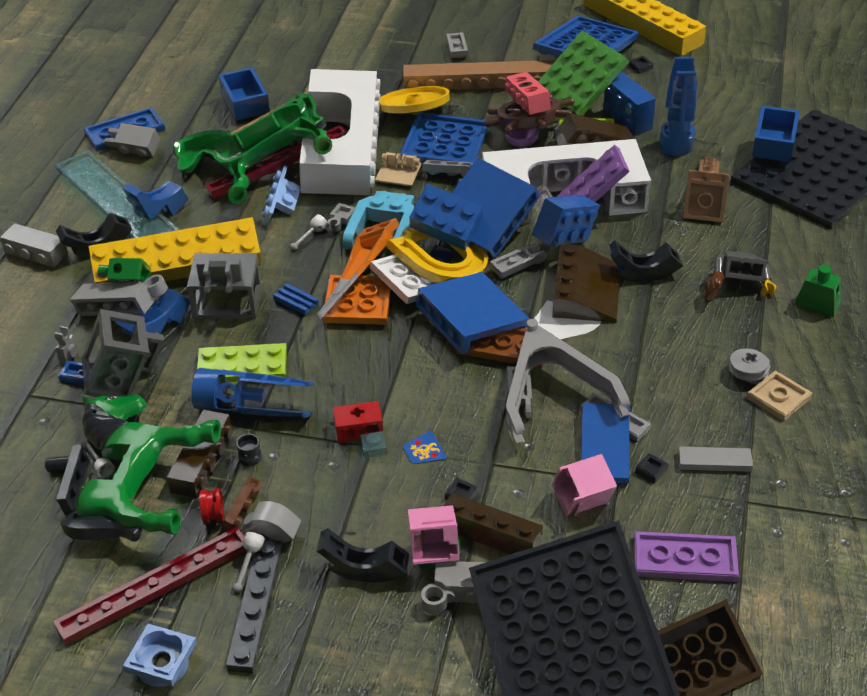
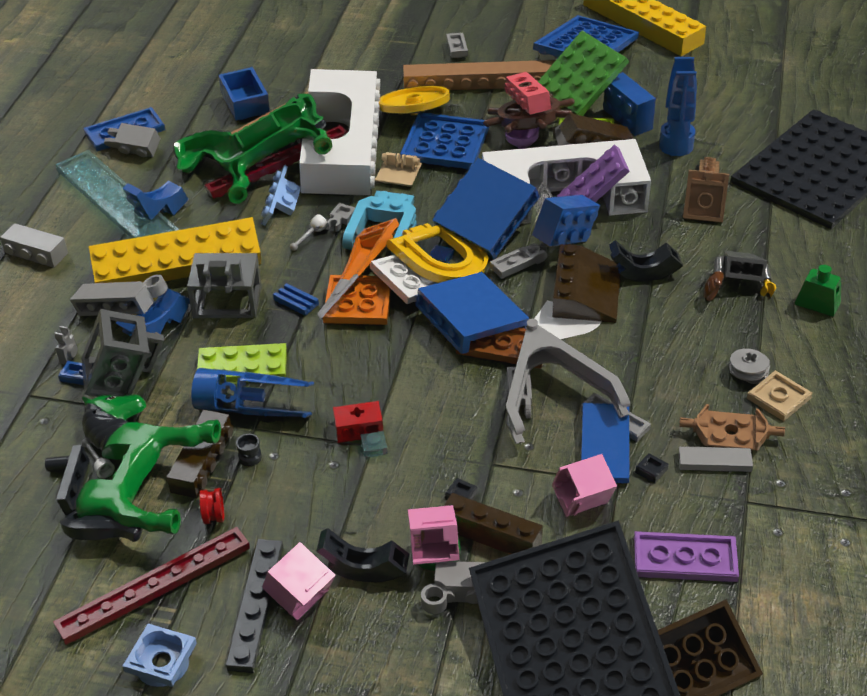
black arch [56,212,133,257] -> none
green torso [98,258,151,283] -> none
reddish brown hinge [220,476,262,534] -> none
hinge [232,532,265,593] -> none
light grey brick [241,501,301,543] -> none
blue sticker [403,430,447,464] -> none
blue piece [409,184,483,251] -> none
light grey hinge [422,160,473,177] -> none
black tile [629,56,654,74] -> none
blue piece [752,106,800,162] -> none
none -> bright pink piece [262,542,335,620]
none -> medium nougat plate [679,404,785,451]

